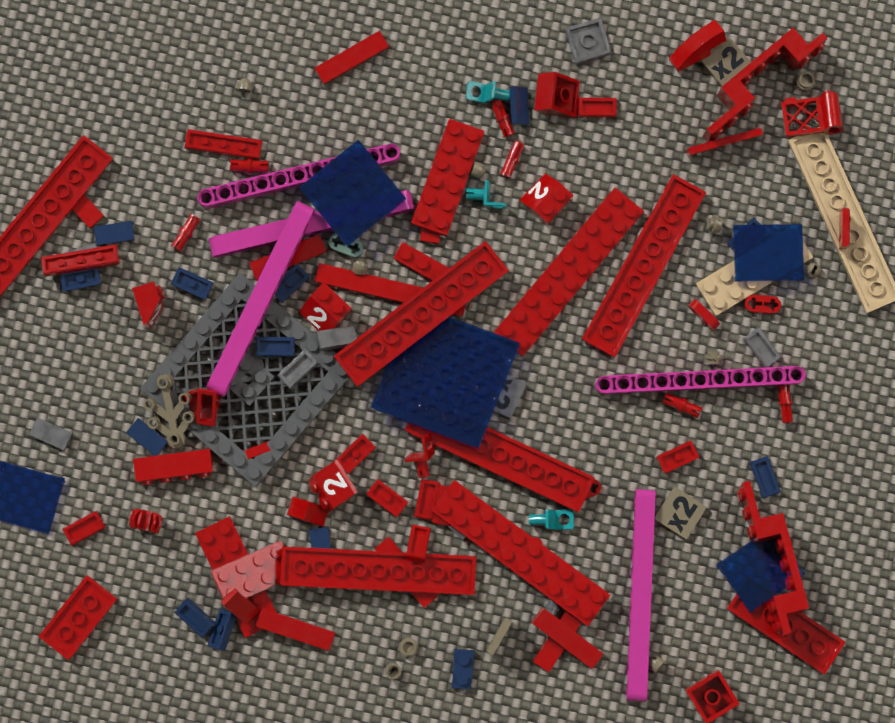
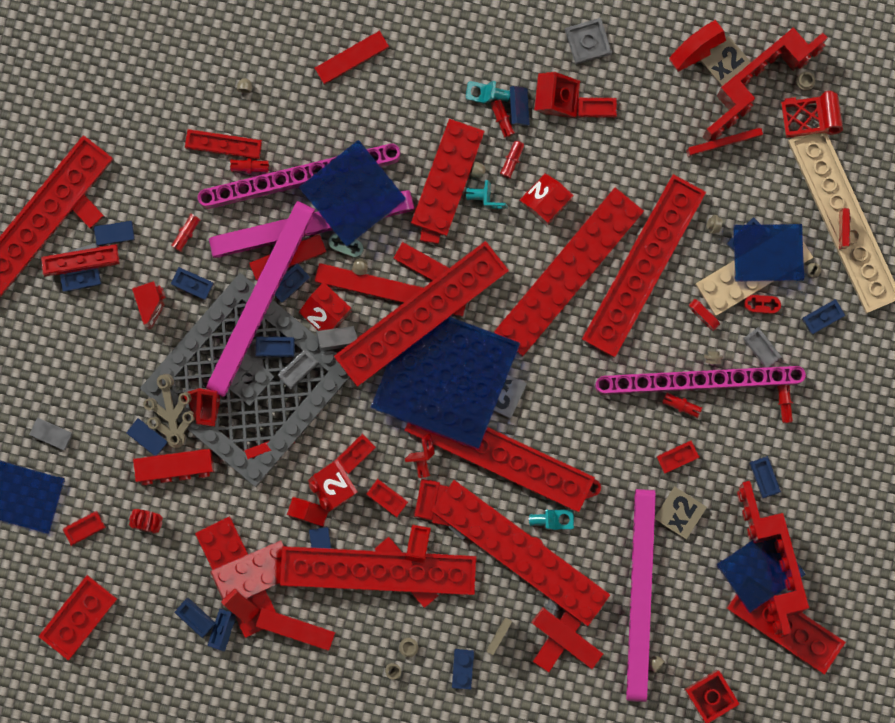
none -> dark blue plate [802,299,846,335]

